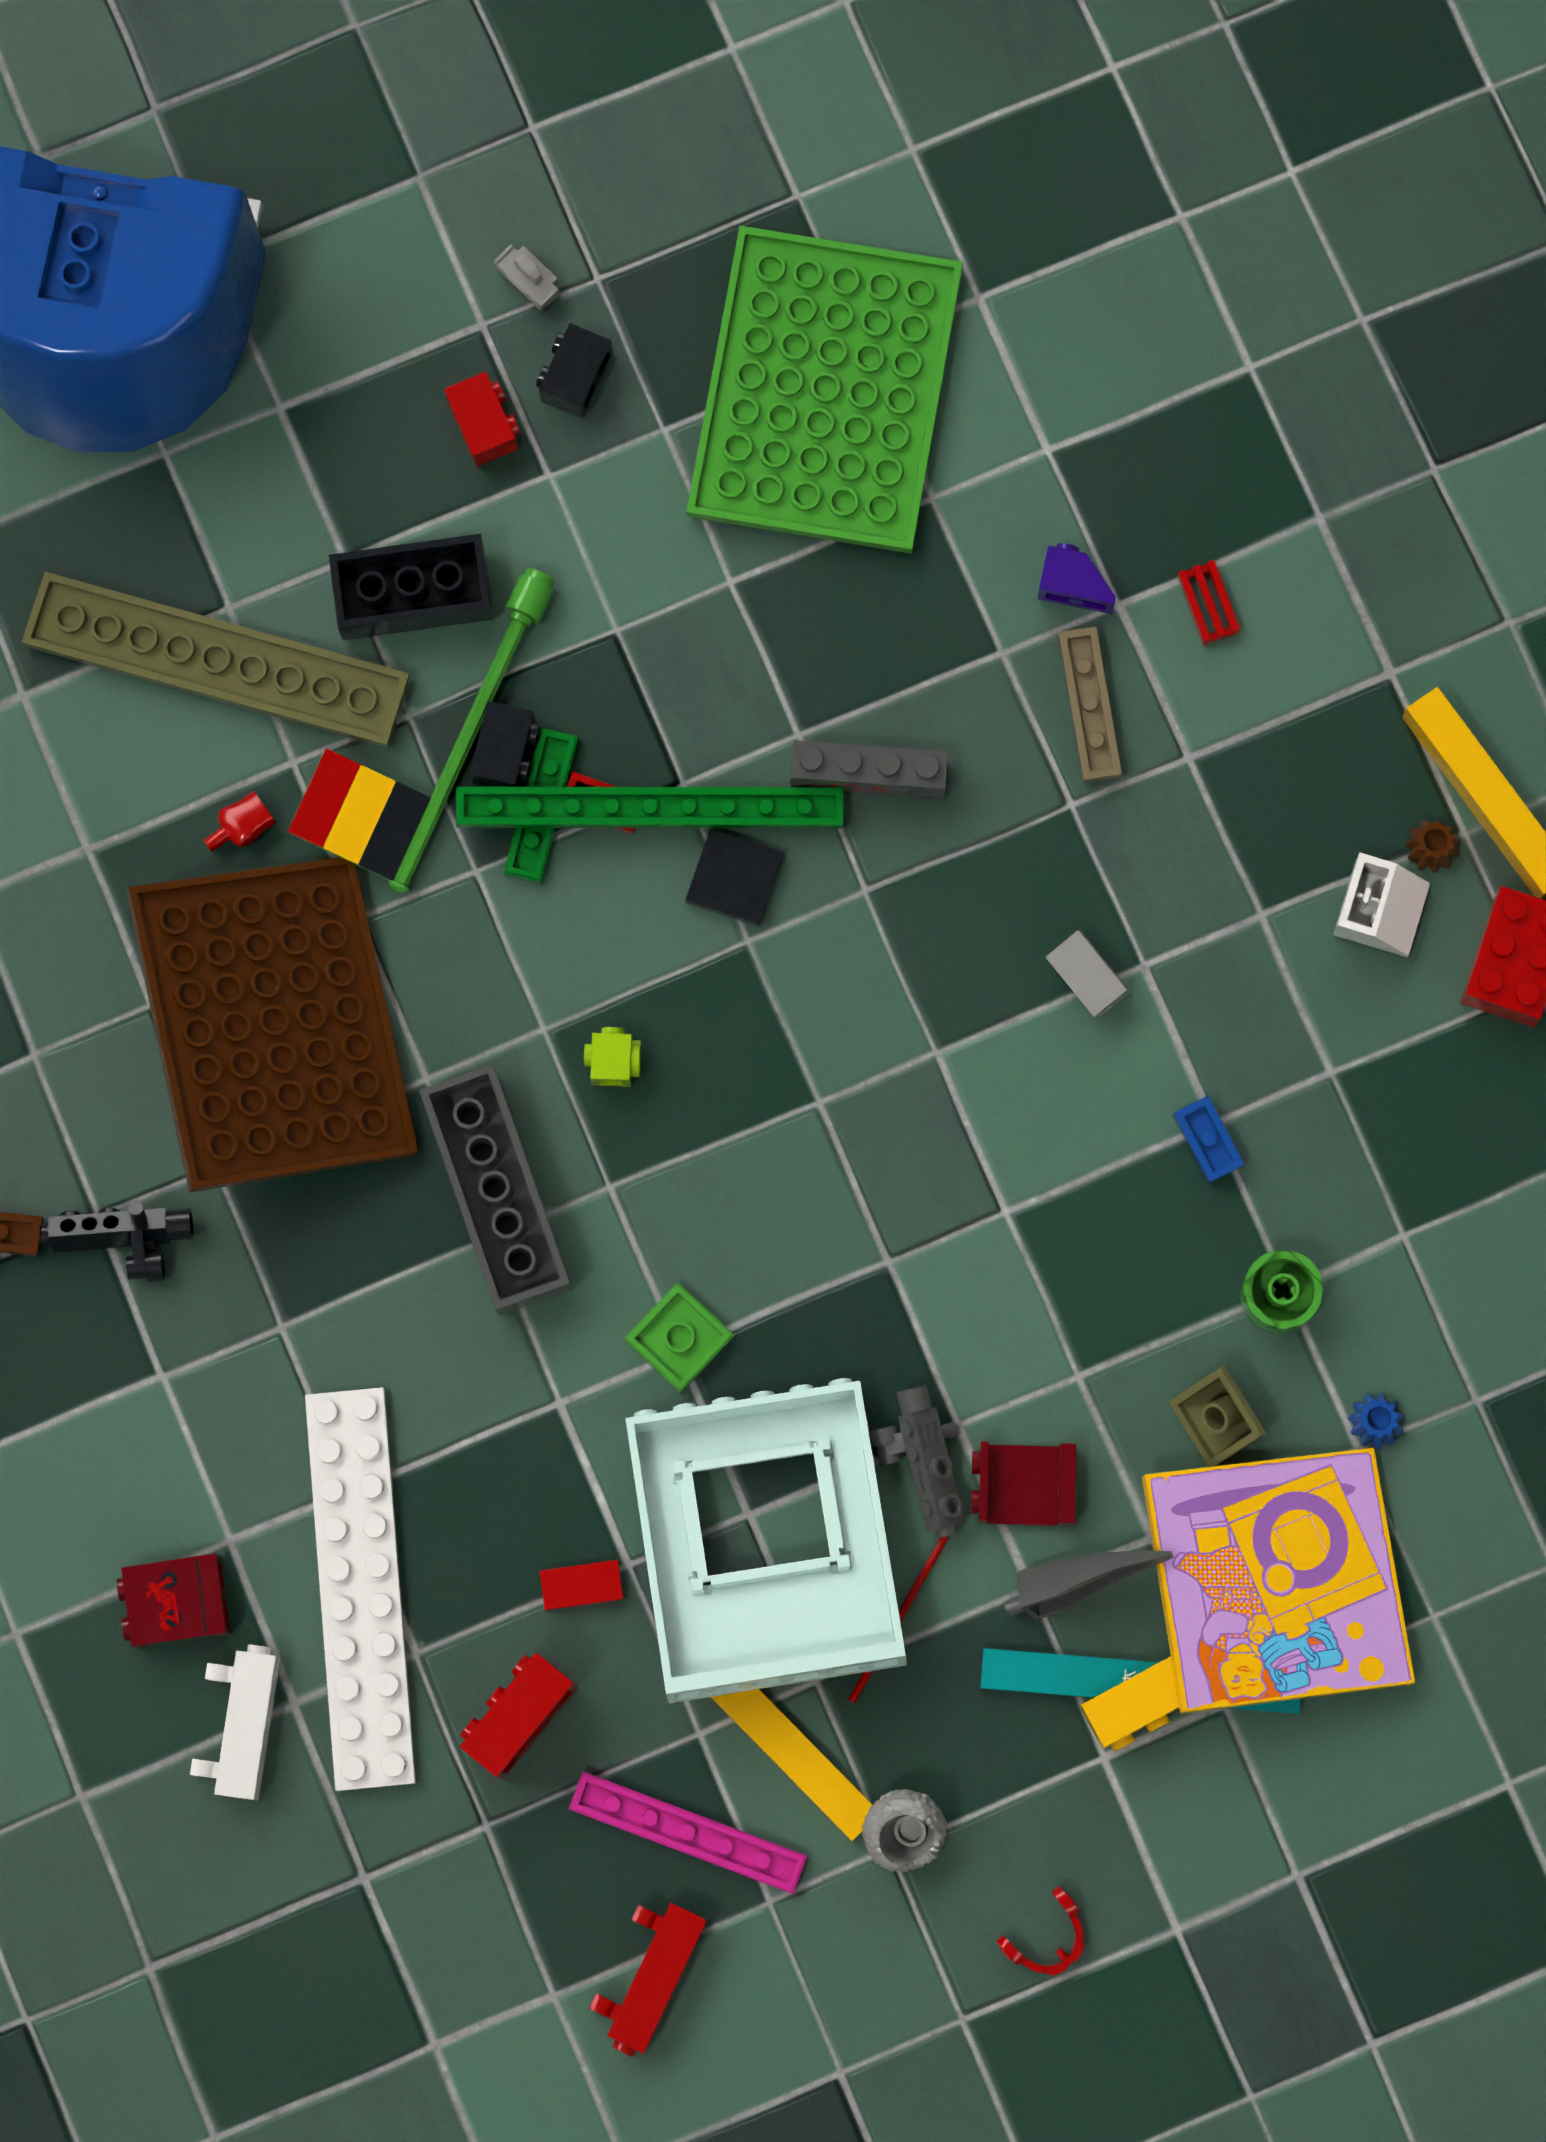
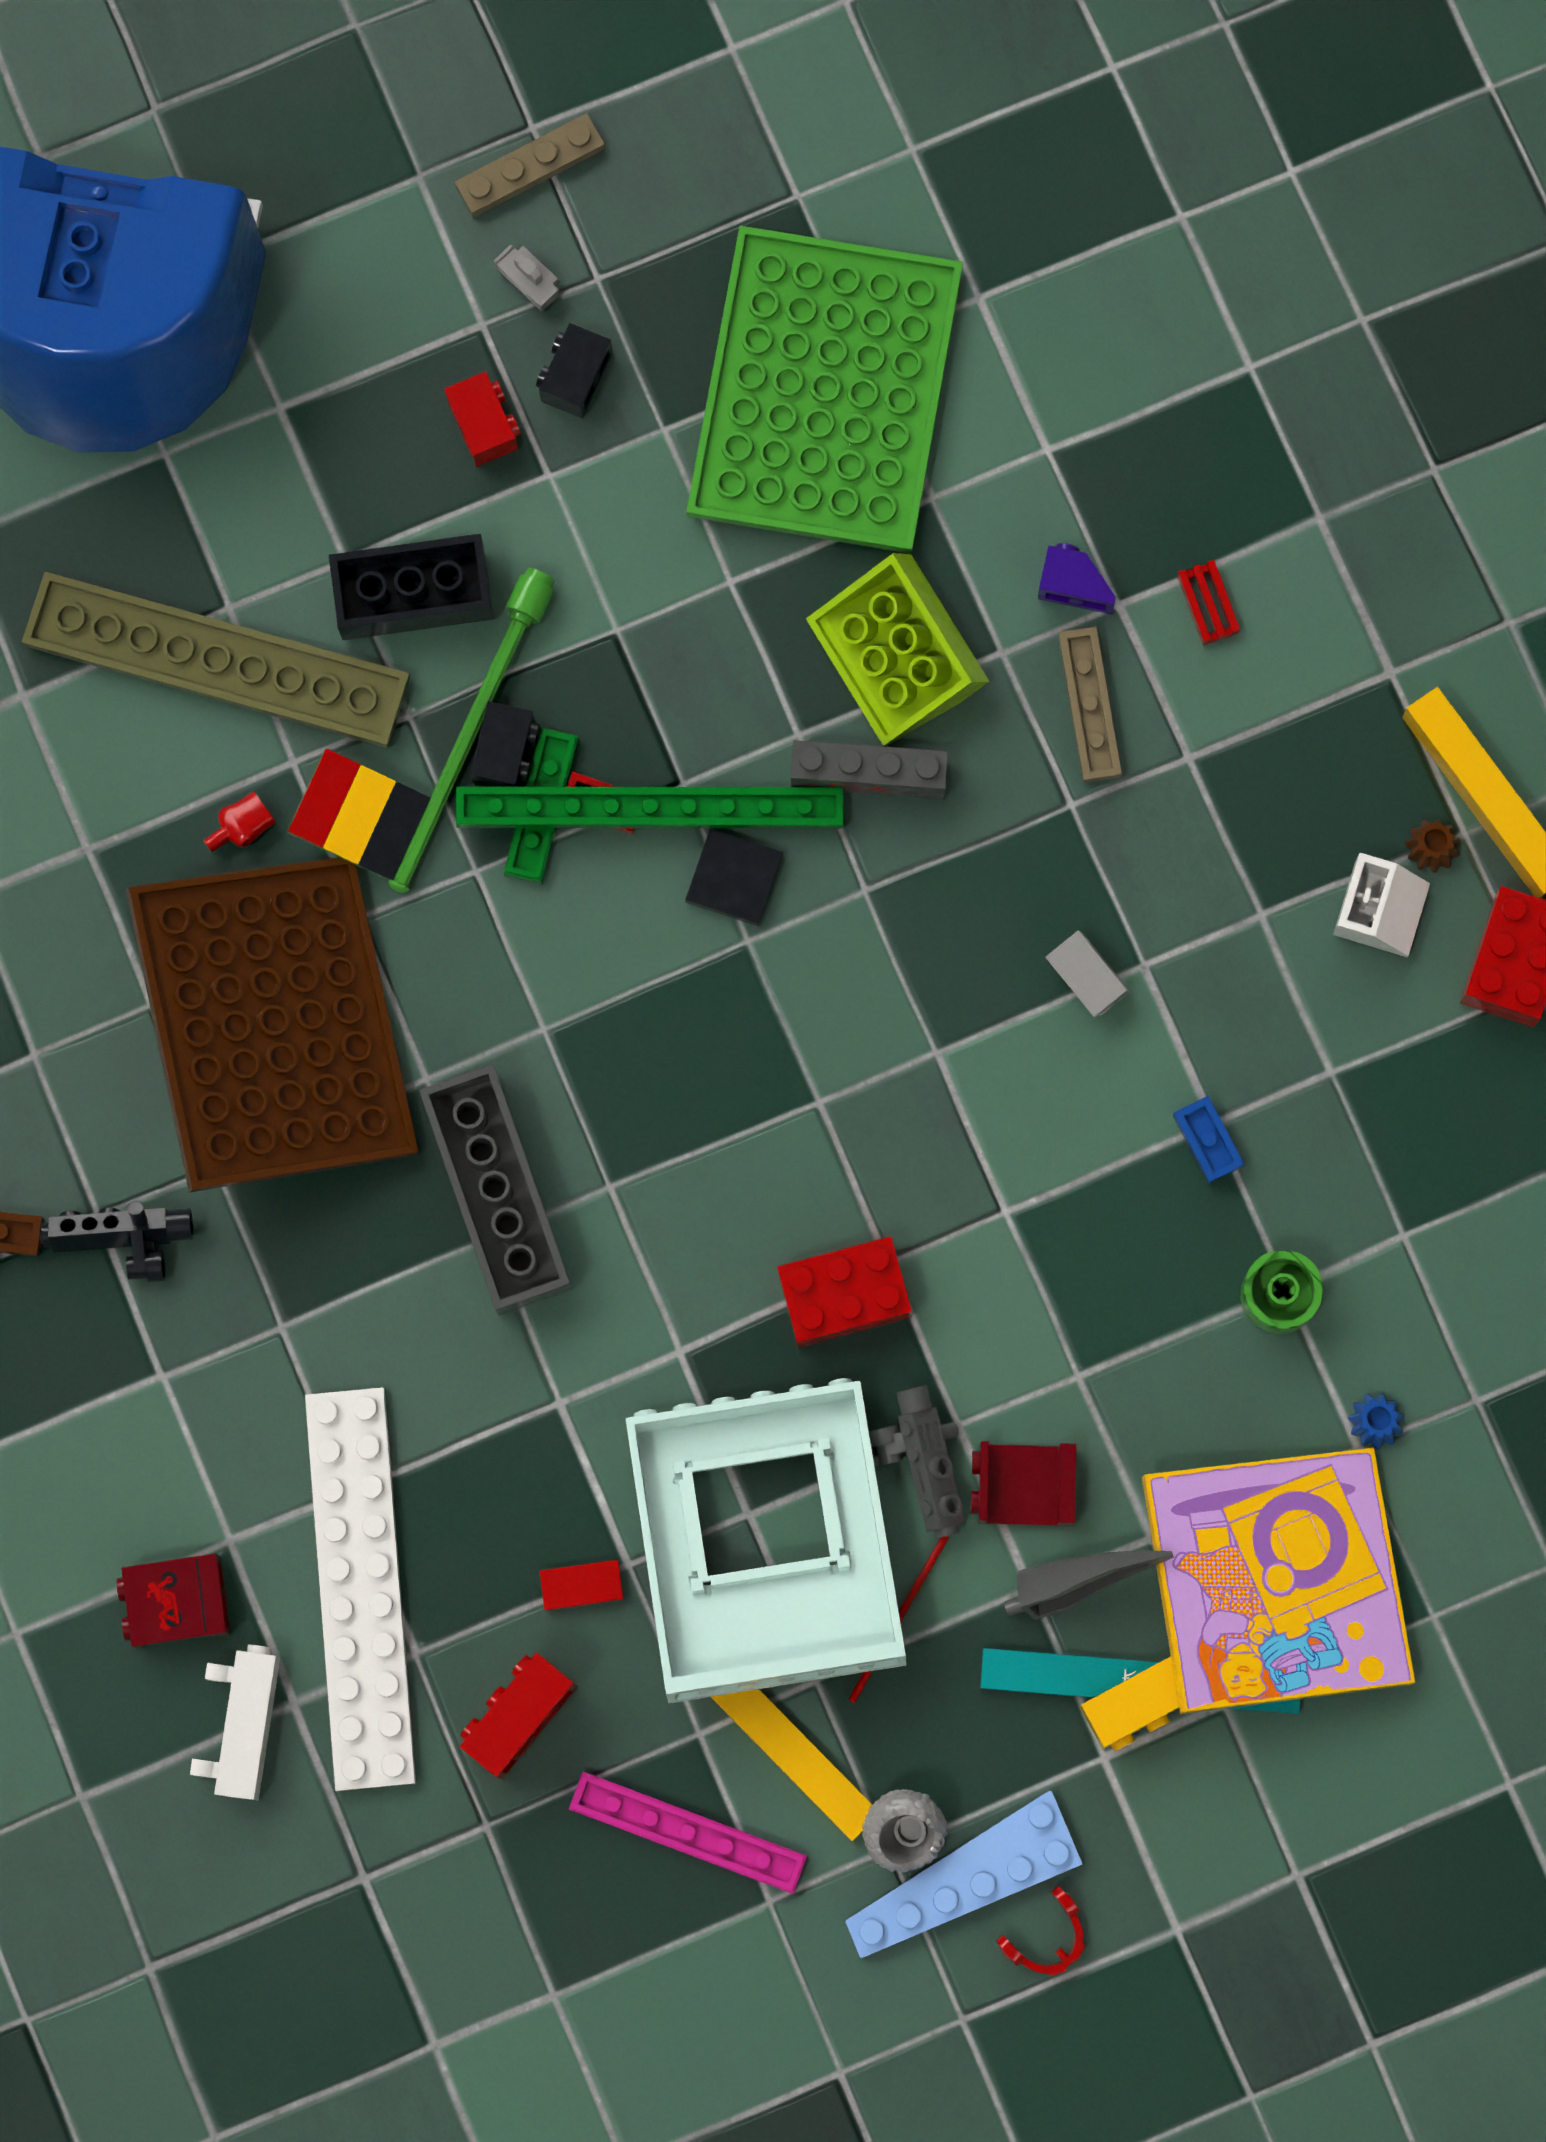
lime brick [584,1027,641,1087] -> none
red brick [589,1902,708,2057] -> none
bright green tile [624,1282,735,1393] -> none
olive slope [1169,1365,1266,1467] -> none
none -> dark tan plate [454,113,605,218]
none -> red brick [777,1236,912,1348]
none -> lime slope [806,553,990,746]
none -> light blue wing [845,1791,1082,1958]

